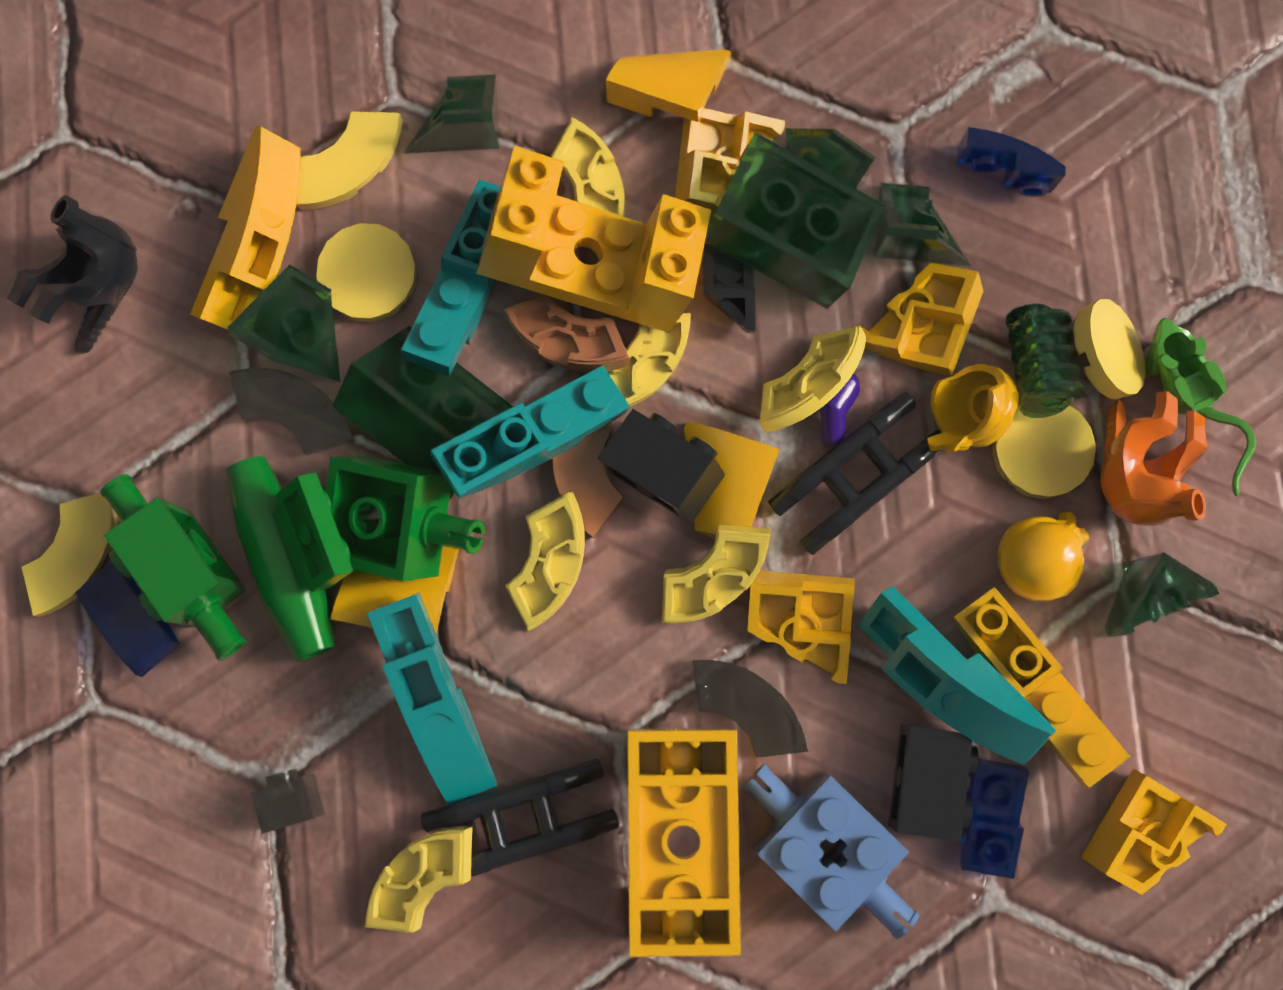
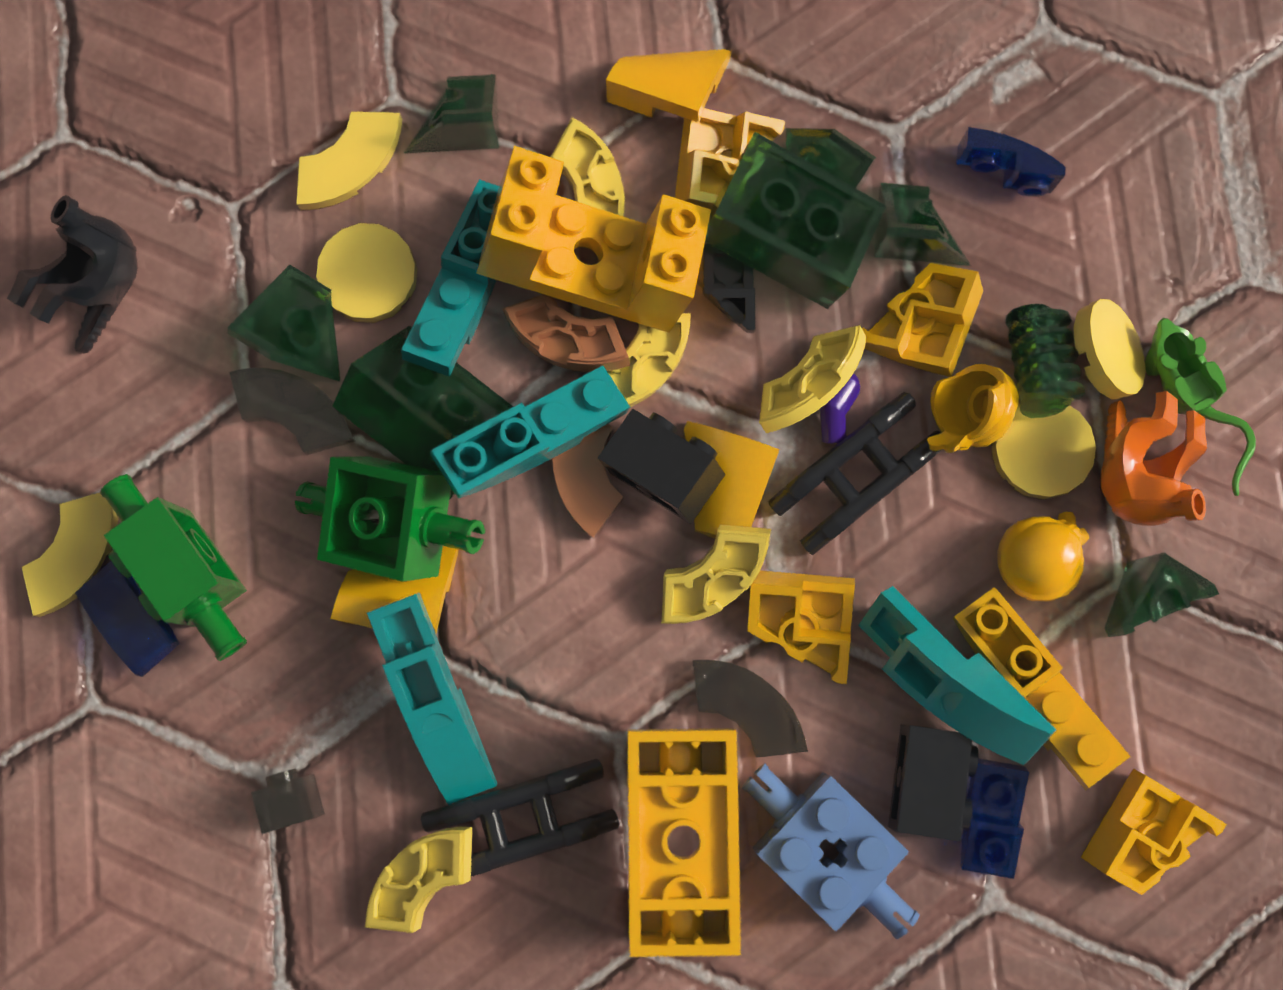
yellow slope [190,125,300,335] -> none
green plate [226,456,353,662] -> none
light yellow tile [505,492,585,631] -> none

